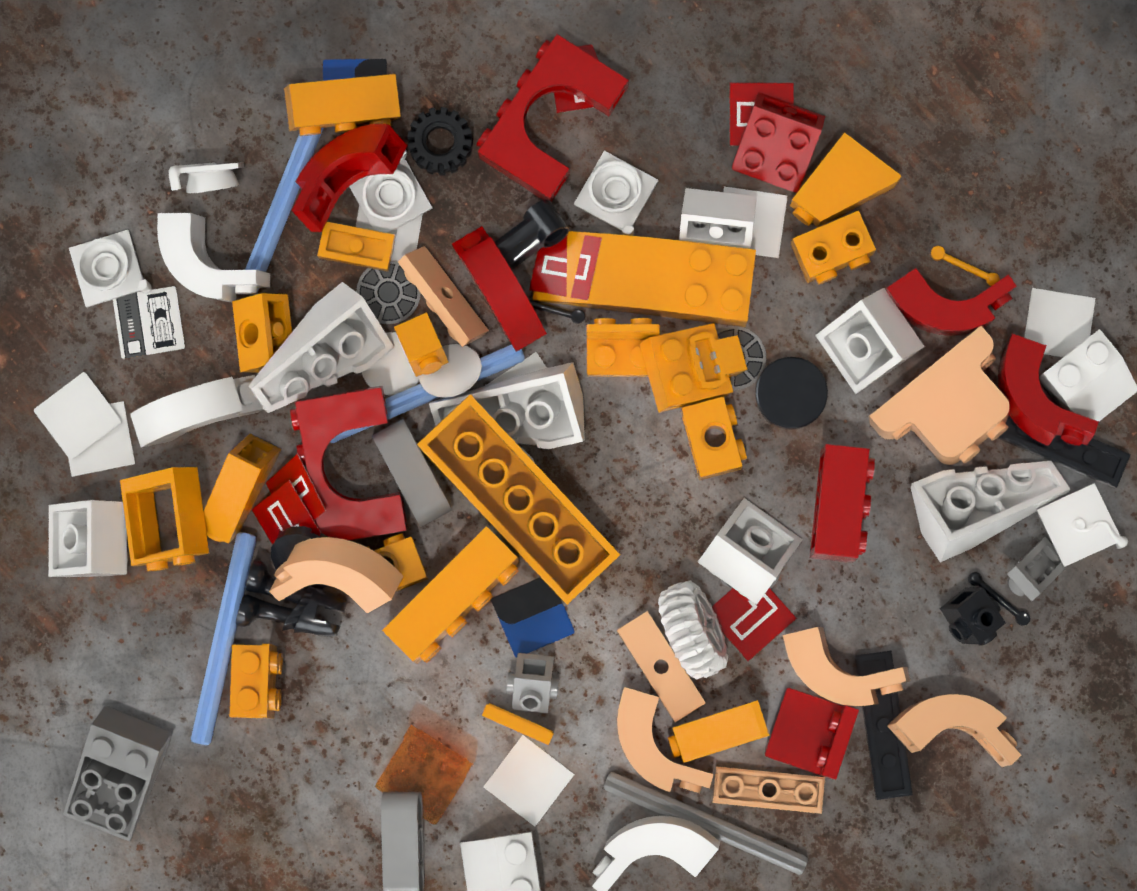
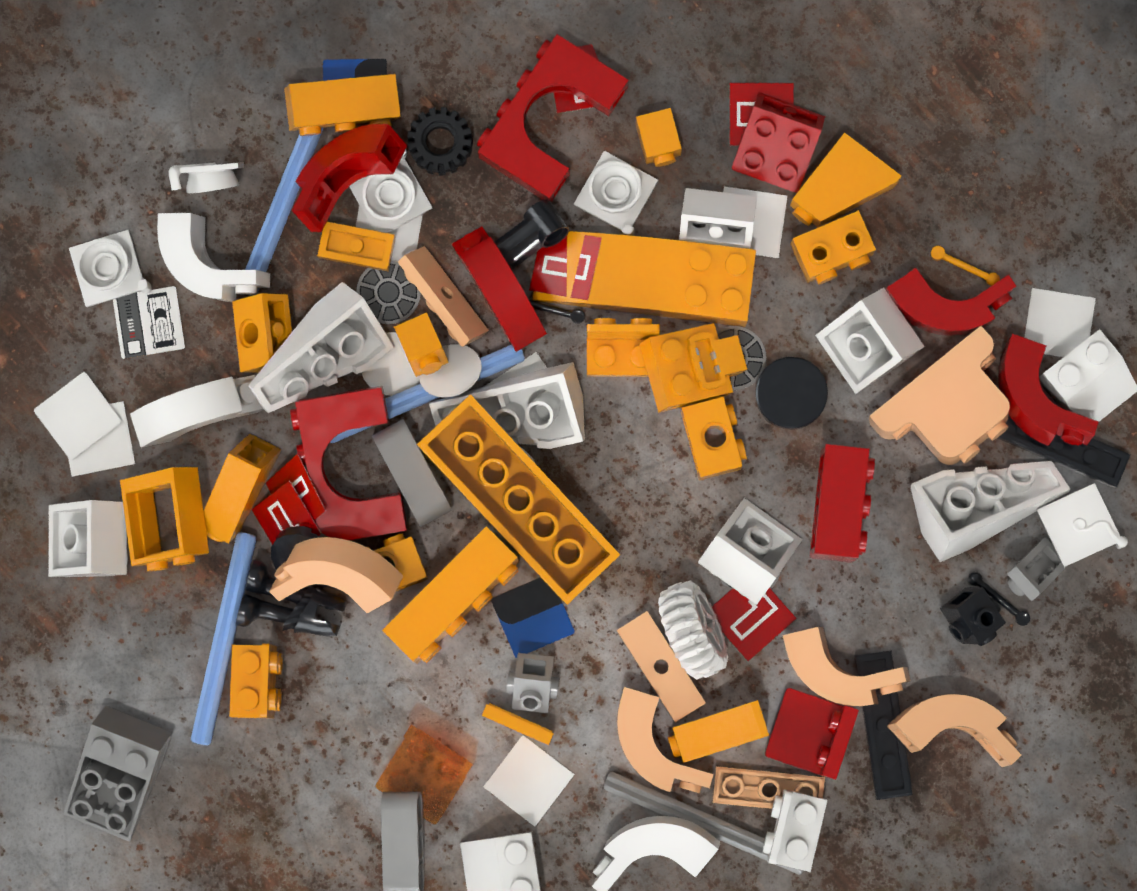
none -> light orange brick [636,108,682,167]
none -> white bracket [762,789,827,872]

